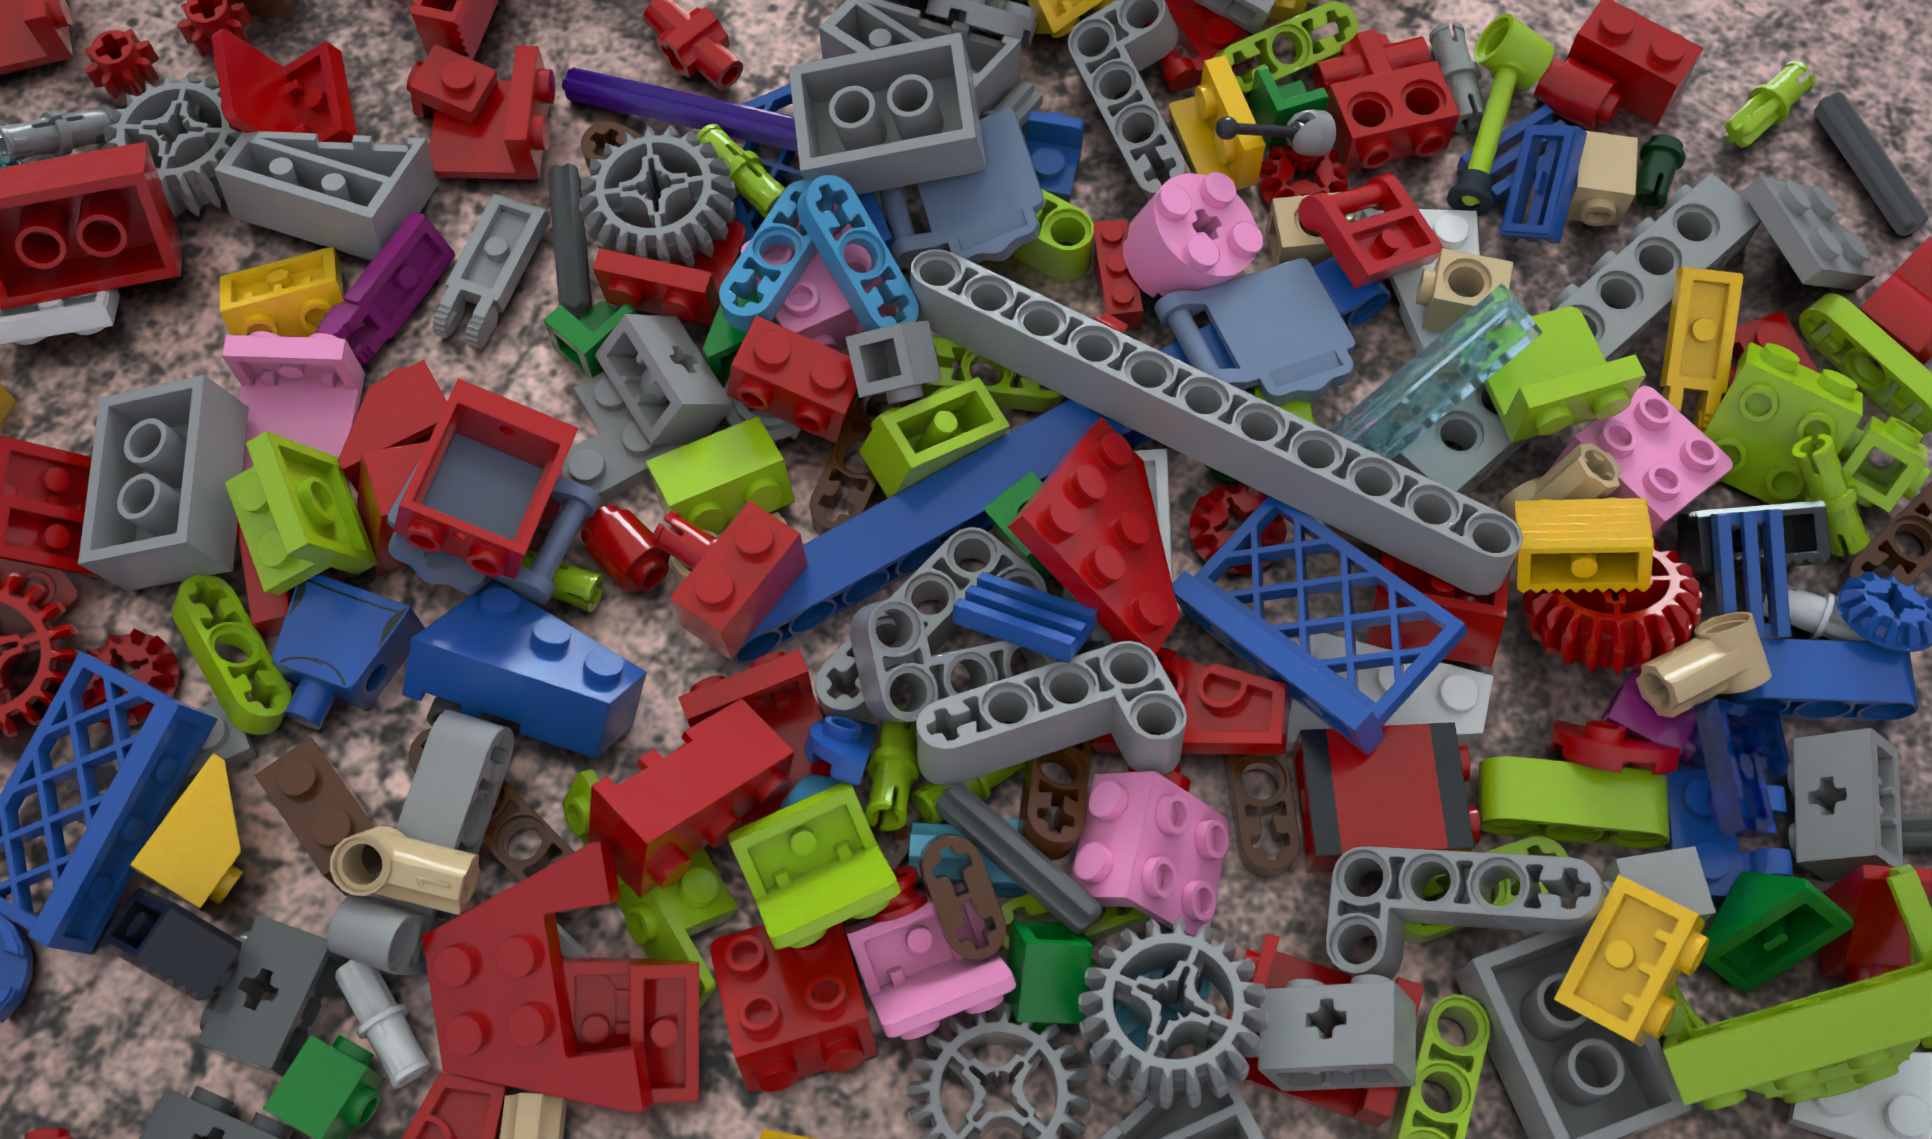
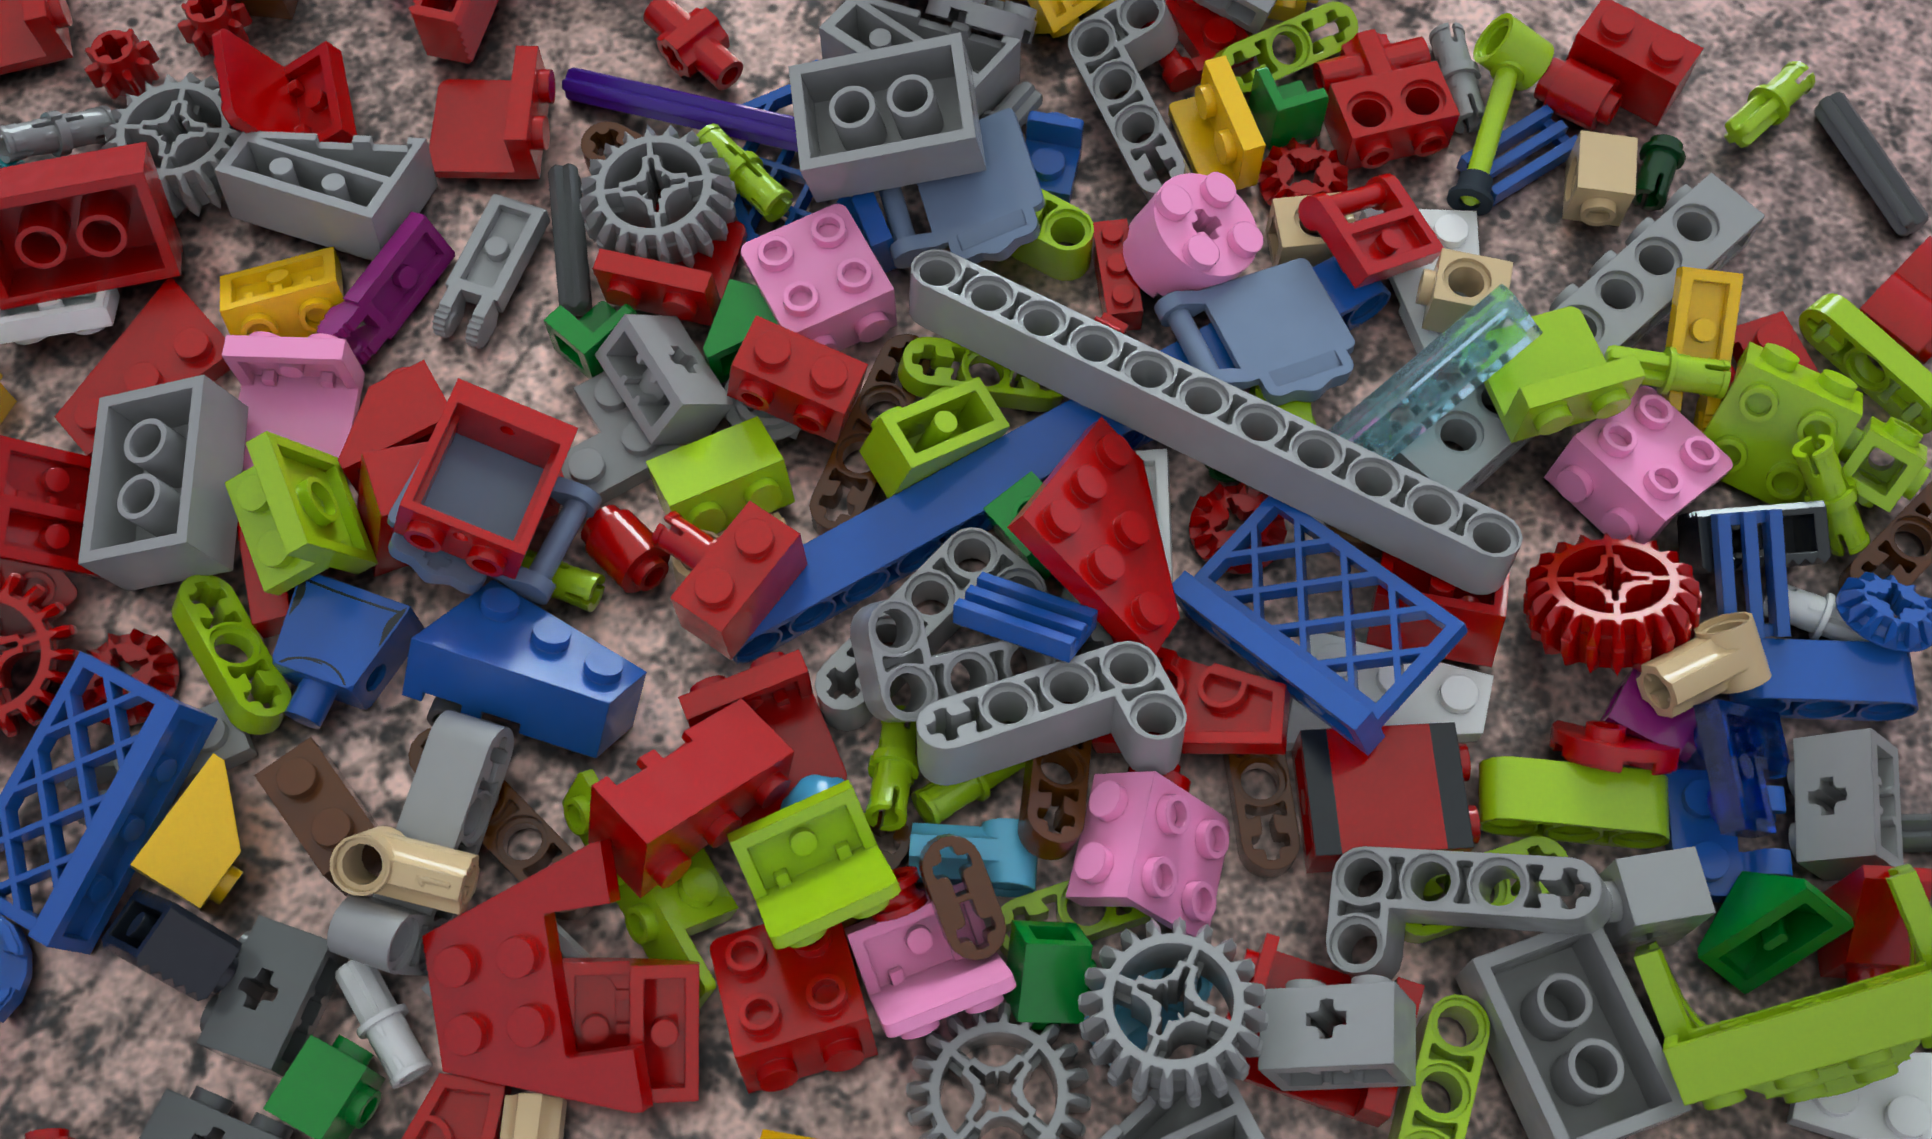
red bracket [406,44,497,125] -> none
dark azure beam [719,179,835,331] -> none
dark azure beam [797,175,919,332] -> none
blue plate [804,716,878,786] -> none
light grey brick [845,321,942,404] -> none
dark grey axle [935,783,1102,934] -> none
hinge [1215,109,1336,156] -> none
blue tile [1499,124,1587,244] -> none
tan piece [1499,442,1621,520] -> none
yellow brick [1514,497,1654,594] -> none
yellow bracket [1554,874,1710,1047] -> none
light grey plate [1742,176,1876,291] -> none
none -> red wing [54,278,231,457]
none -> lime axle [1604,345,1731,399]

